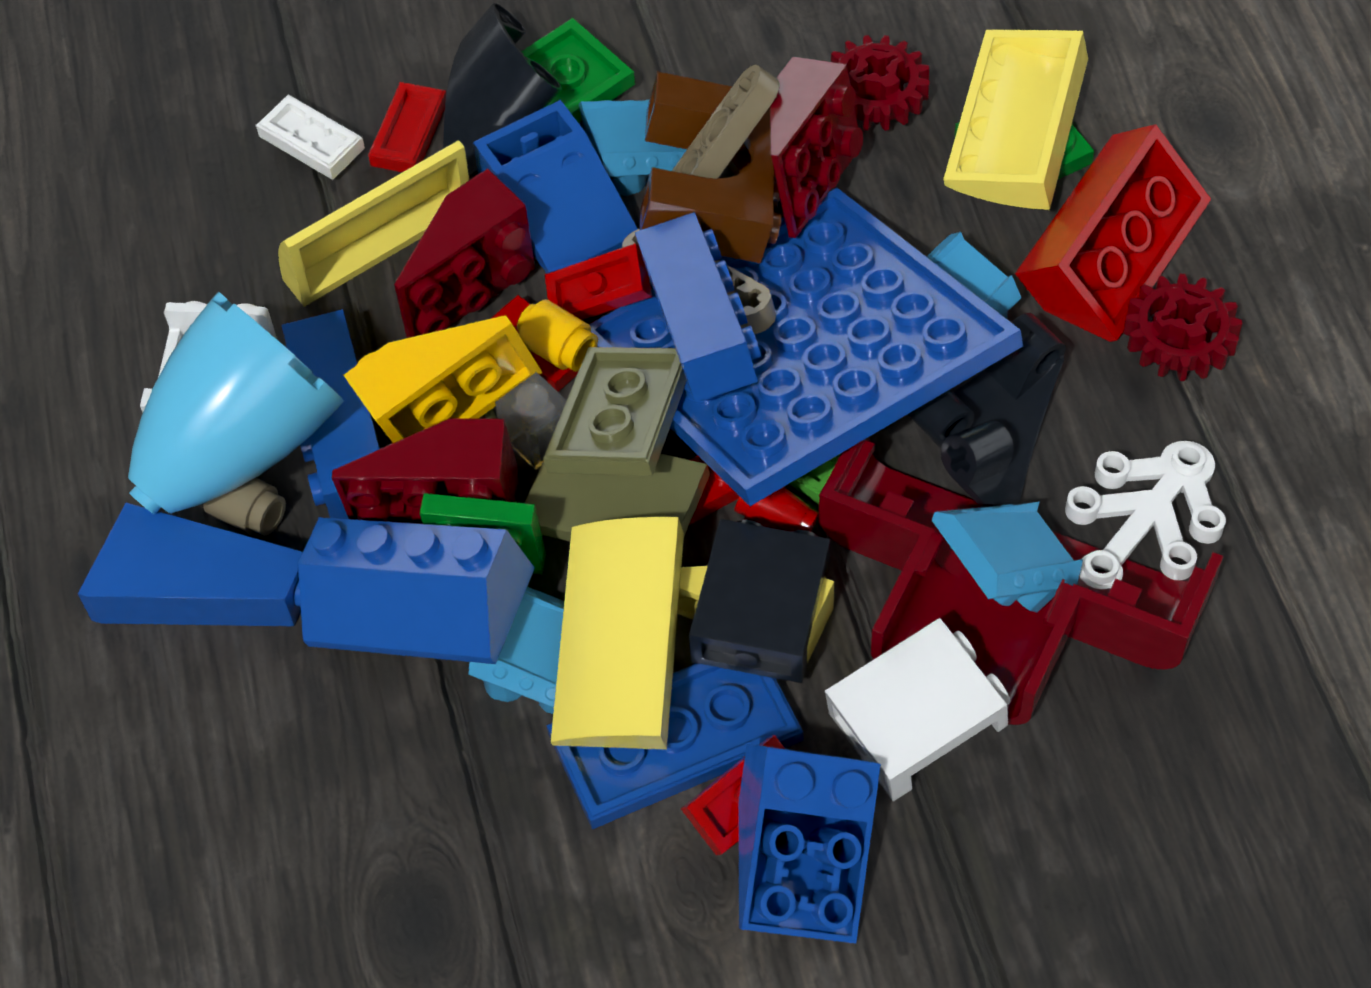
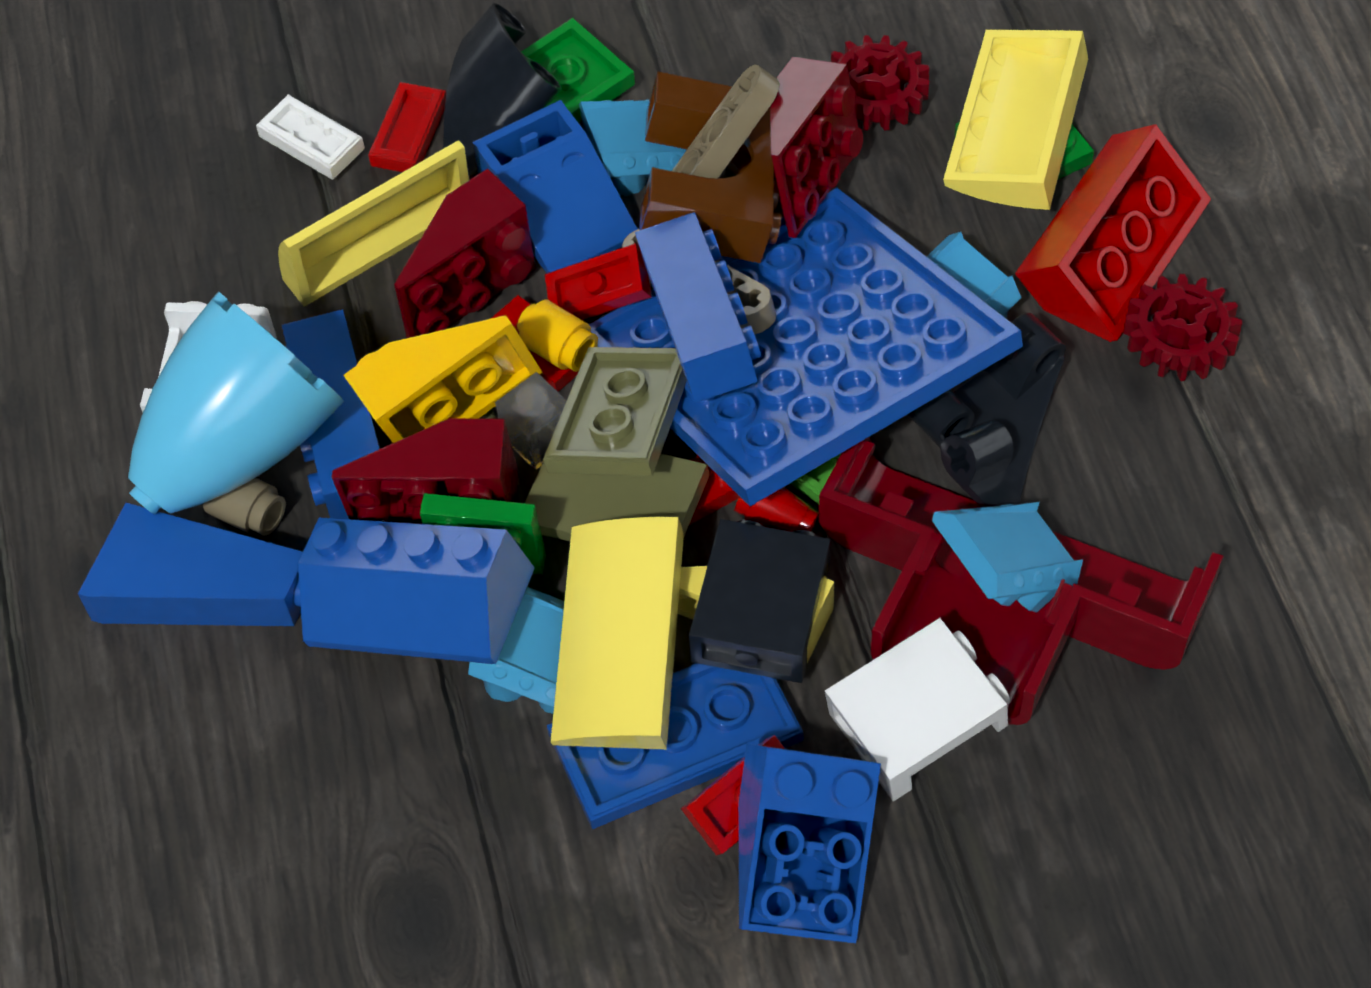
white plant [1065,441,1226,596] -> none

